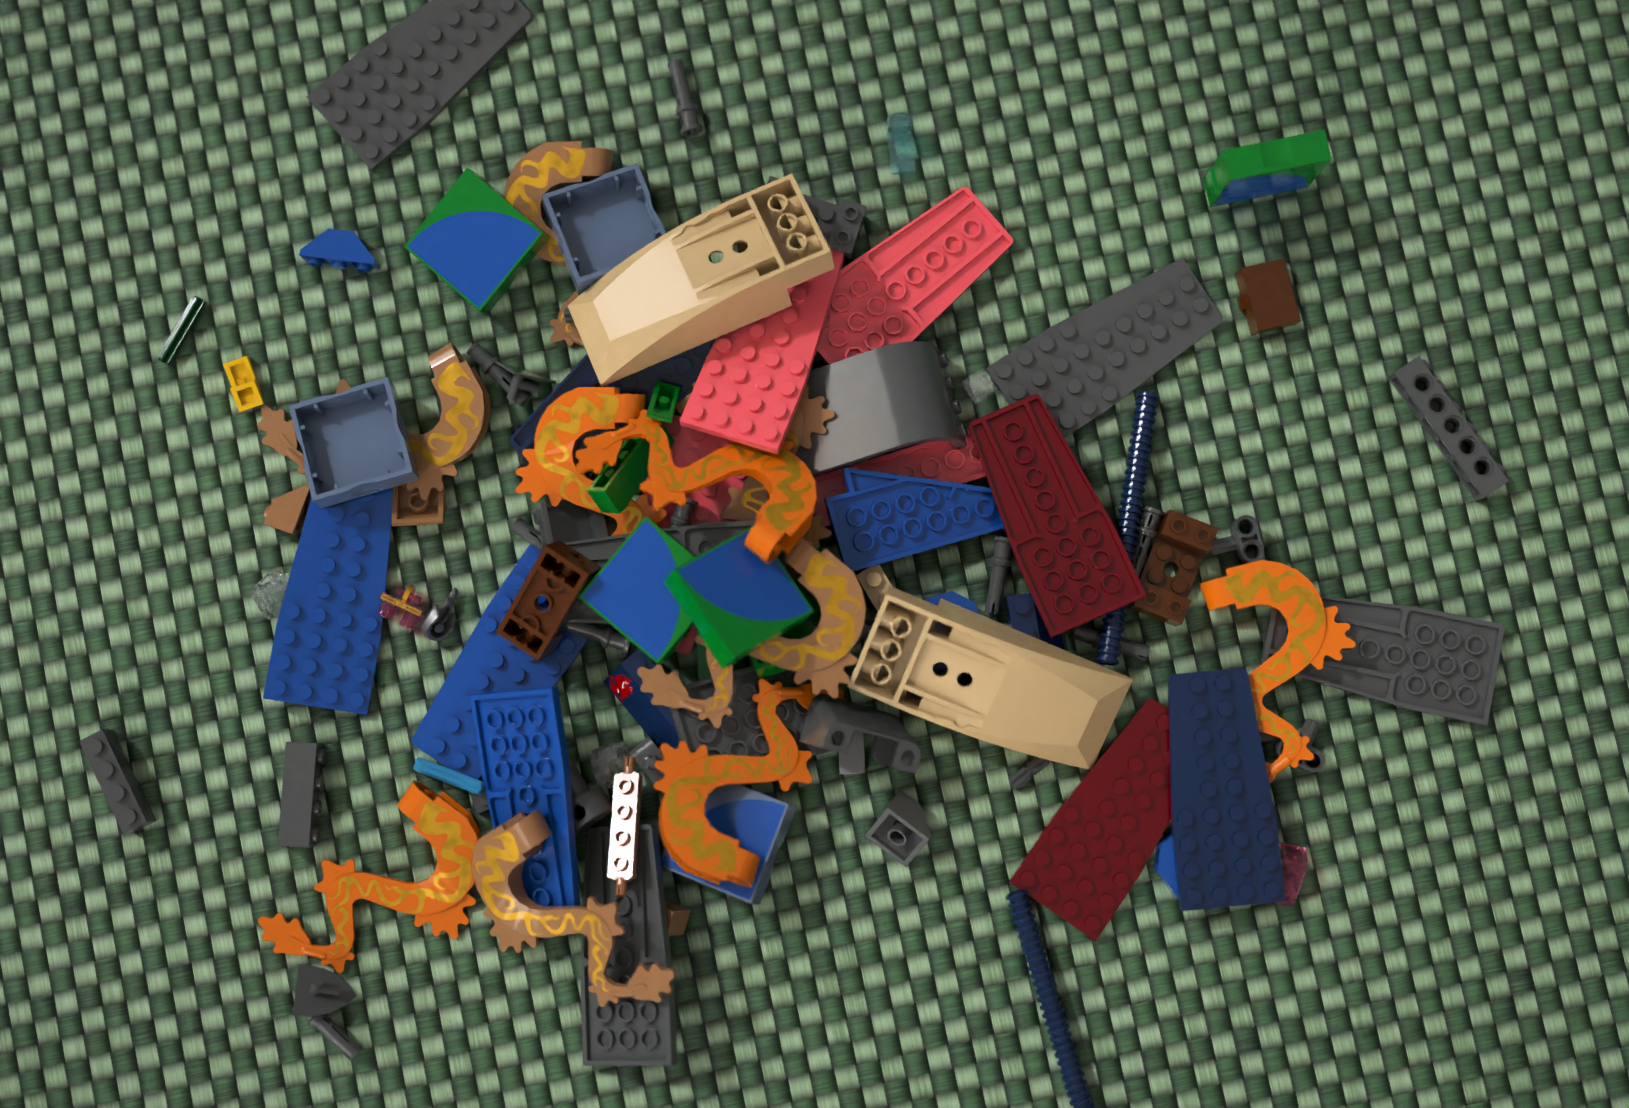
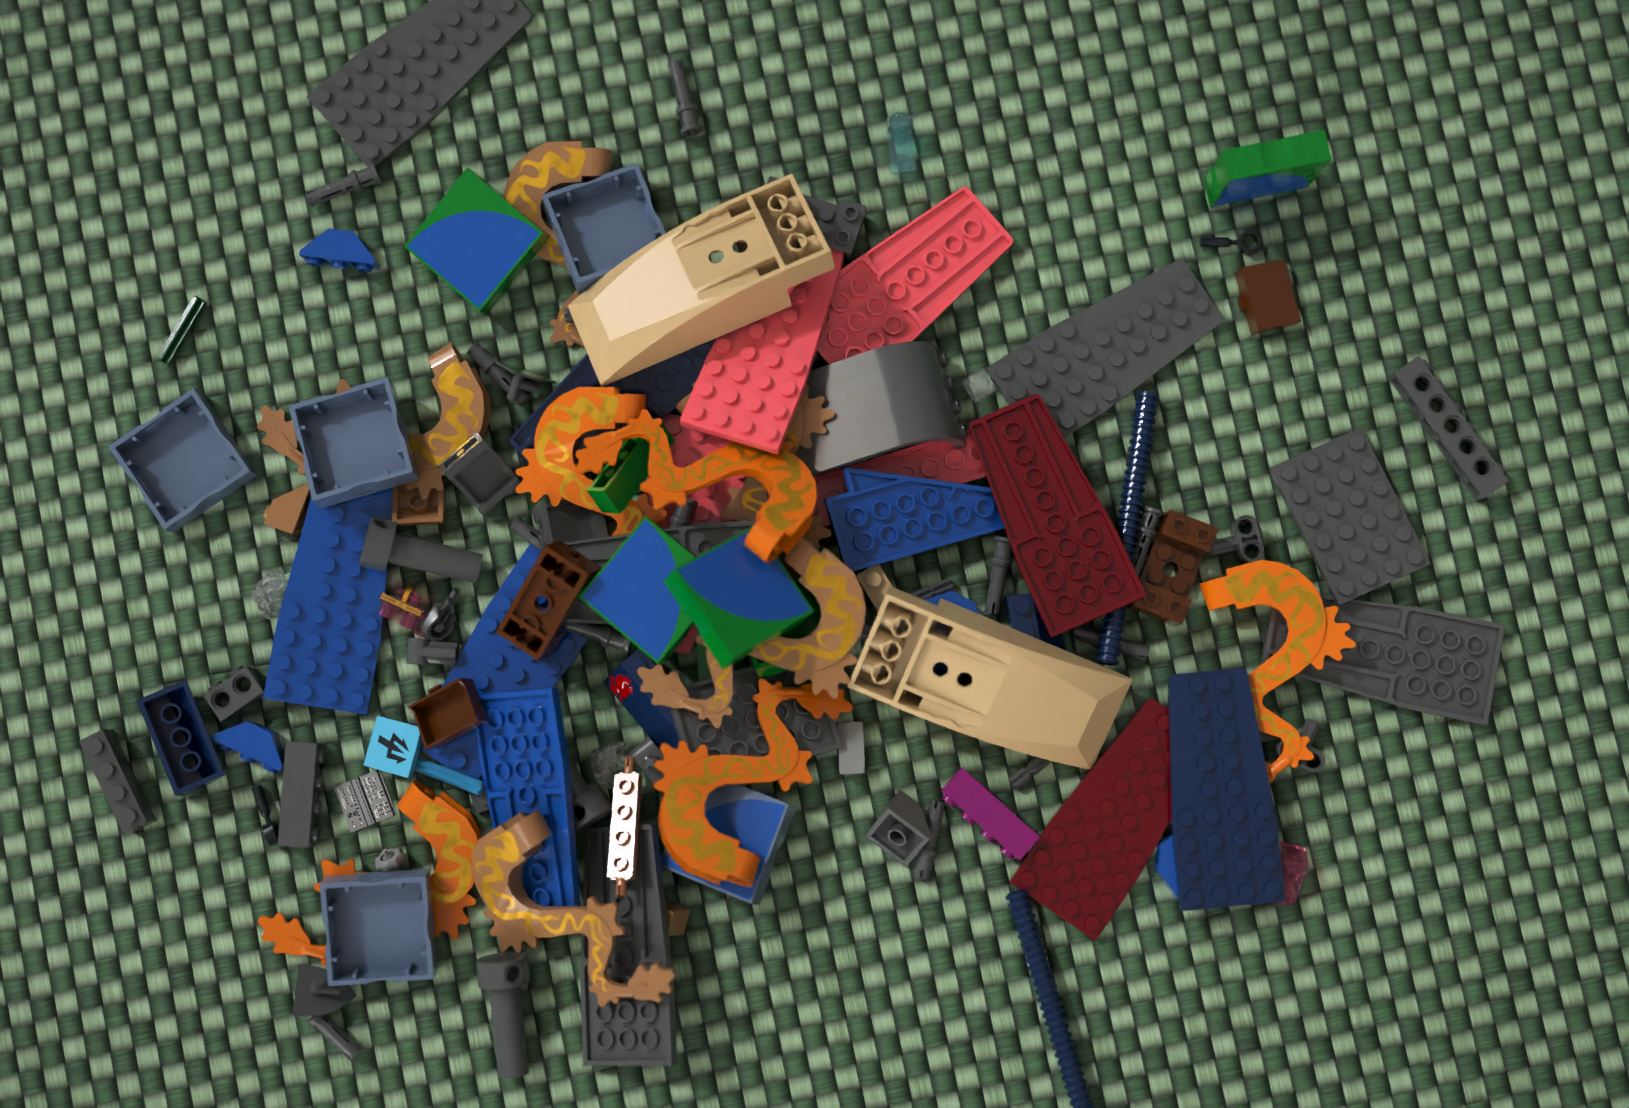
yellow slope [223,355,264,412] -> none
green slope [646,381,682,423] -> none
dark grey windscreen [800,694,921,774] -> none
none -> sand blue tile [108,388,258,533]
none -> dark blue slope [136,680,226,796]
none -> dark grey brick [203,666,265,722]
none -> blue slope [211,721,285,774]
none -> black piece [252,785,279,847]
none -> dark grey pin [305,162,383,207]
none -> sand blue tile [320,869,438,986]
none -> light grey sticker [334,770,396,833]
none -> dark grey piece [359,516,483,584]
none -> medium azure tile [363,716,422,779]
none -> light grey piece [374,848,405,872]
none -> dark grey piece [406,638,459,665]
none -> reddish brown container [408,678,488,749]
none -> dark grey panel [438,432,521,515]
none -> dark grey piece [476,952,531,1079]
none -> dark grey piece [911,578,954,600]
none -> dark grey pin [913,800,946,880]
none -> magenta brick [940,767,1040,861]
none -> black piece [1199,230,1261,255]
none -> dark grey plate [1269,427,1431,607]

